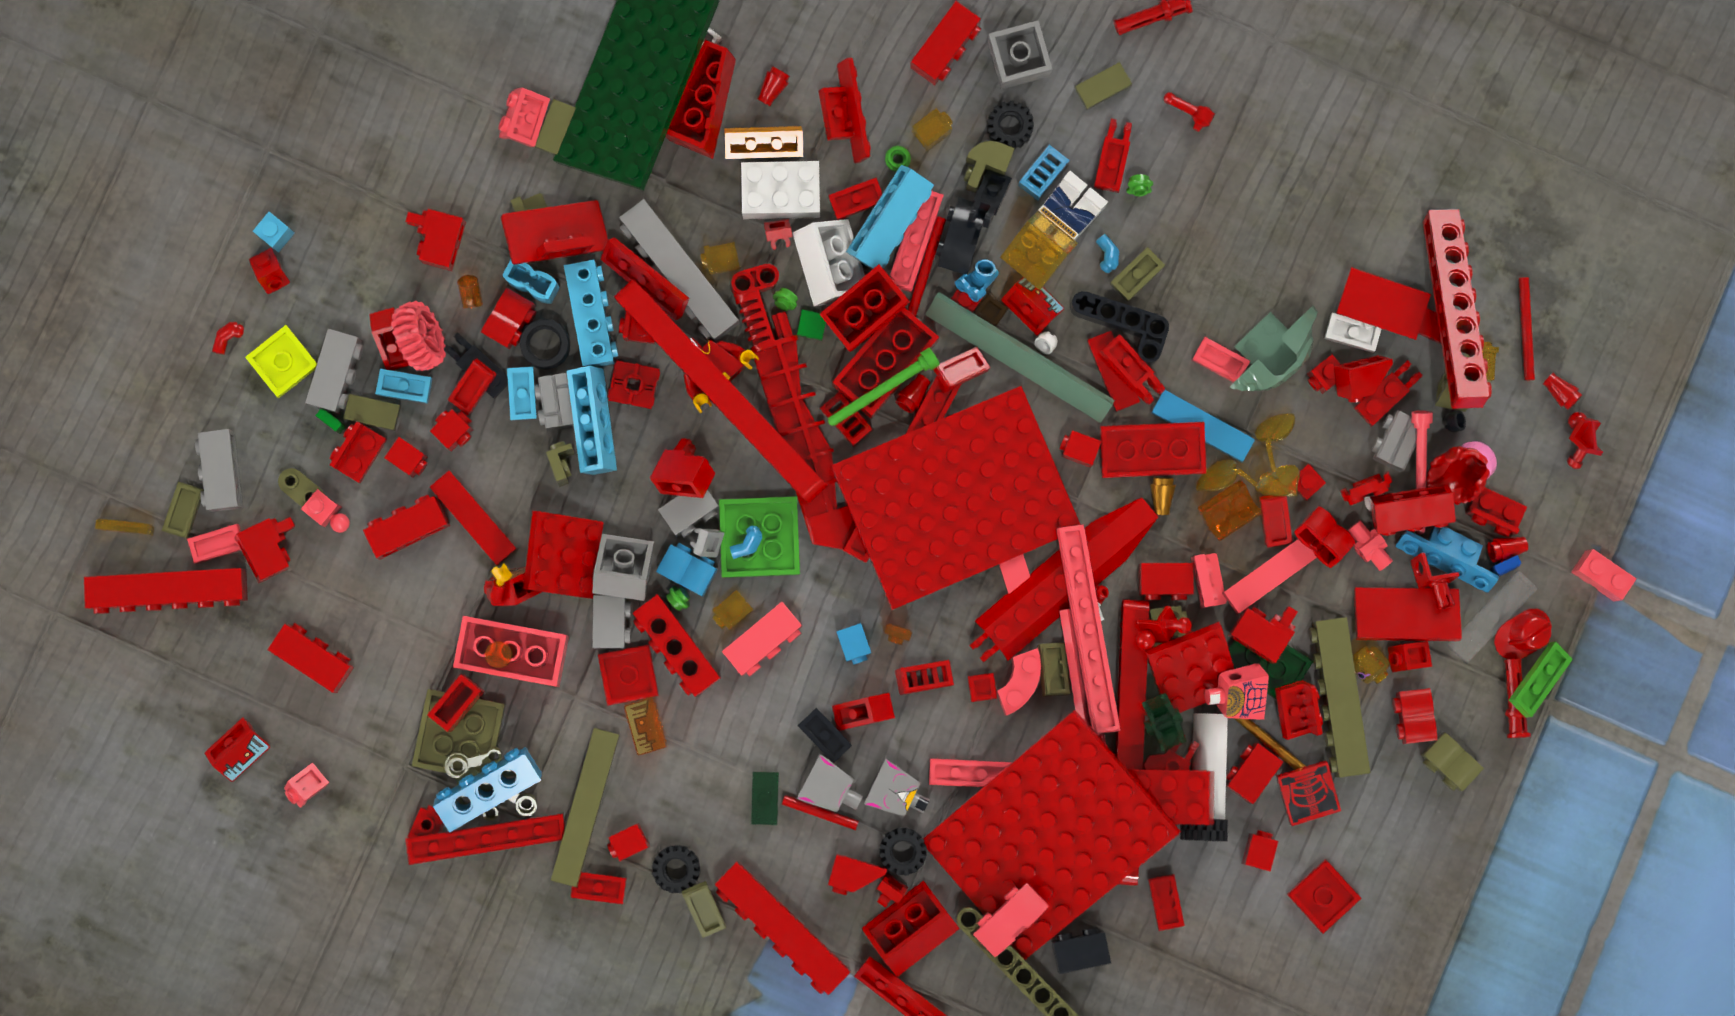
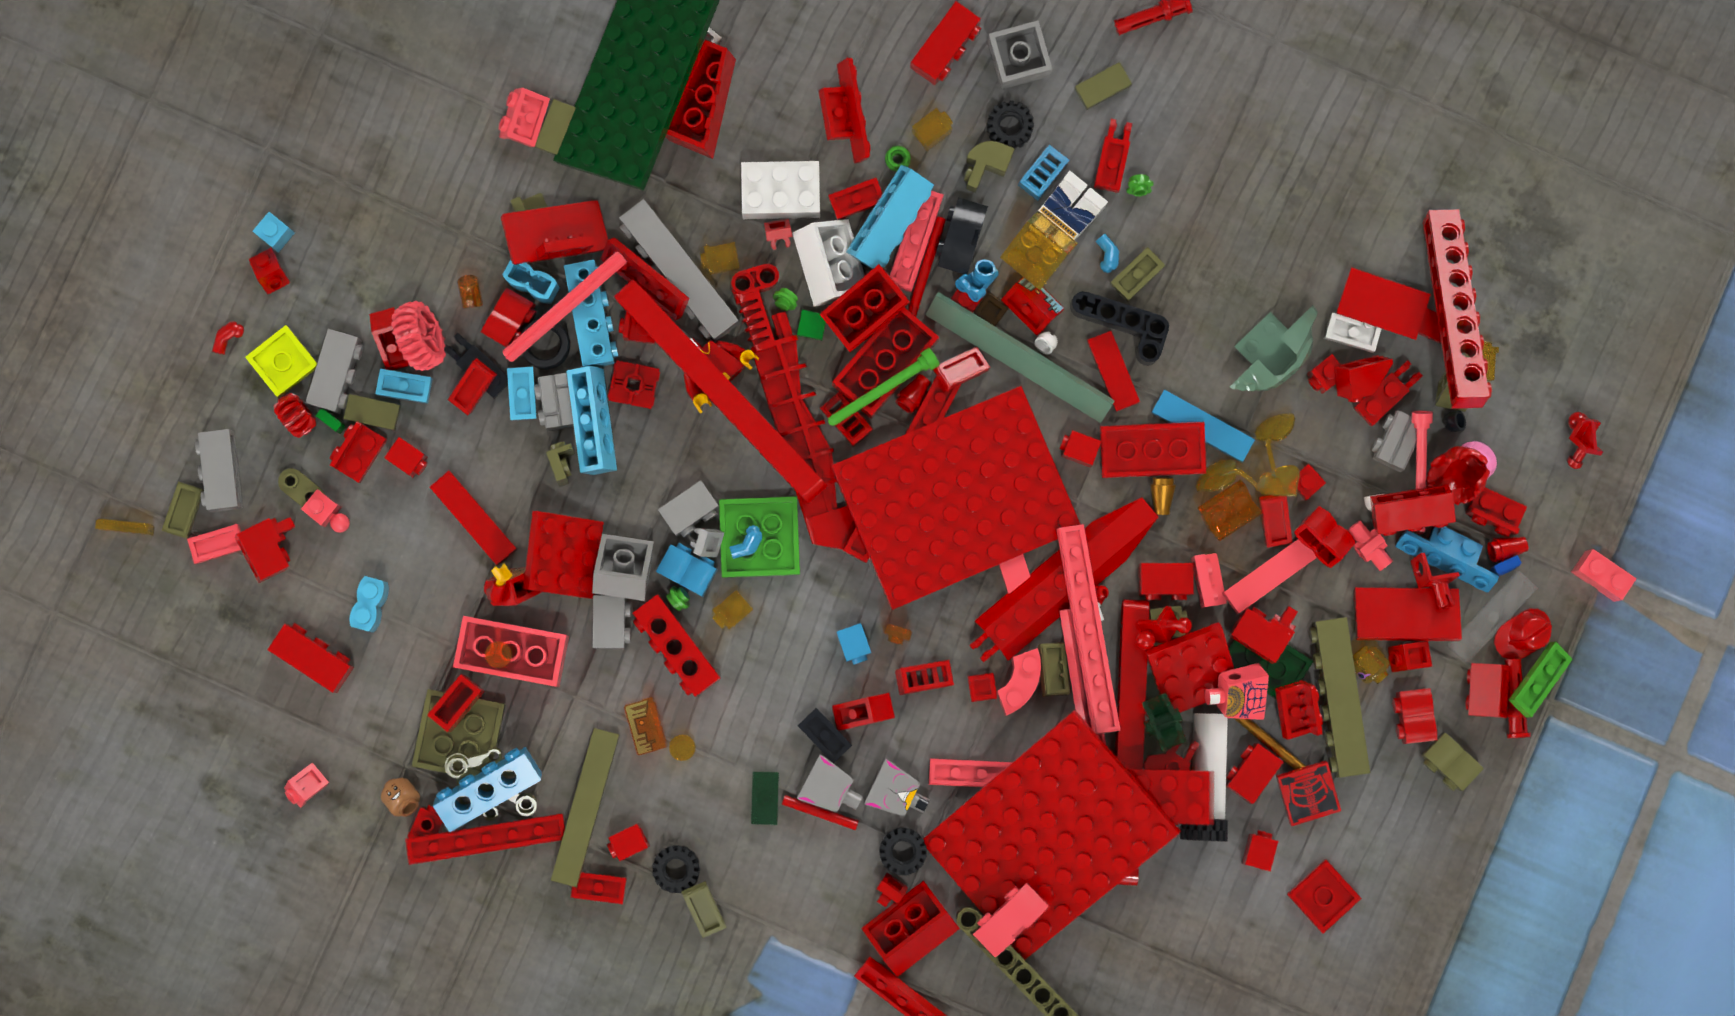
red brick [84,568,248,614] -> none
red panel [204,717,270,782] -> none
red brick [363,495,450,560] -> none
red hinge [405,209,466,271] -> none
red brick [430,409,473,452] -> none
red tile [598,645,659,706] -> none
red hinge [650,438,716,498] -> none
red brick [715,861,851,995] -> none
coral brick [722,602,803,677] -> none
brick [724,126,803,159] -> none
red cone [757,66,790,106] -> none
red slope [828,854,887,896] -> none
black hinge [968,170,1012,228] -> none
black brick [1051,927,1111,974] -> none
red hinge [1099,334,1165,405] -> none
red plate [1148,874,1185,931] -> none
red piece [1163,92,1215,132] -> none
coral tile [1192,337,1250,383] -> none
red plate [1340,471,1393,505] -> none
red bar [1519,277,1535,381] -> none
red cone [1543,373,1582,410] -> none
none -> red gear [274,393,316,438]
none -> medium azure brick [350,576,389,633]
none -> medium nougat head [381,778,420,817]
none -> coral axle [502,252,627,362]
none -> clear yellow tile [669,735,696,761]
none -> red piece [1465,663,1509,718]

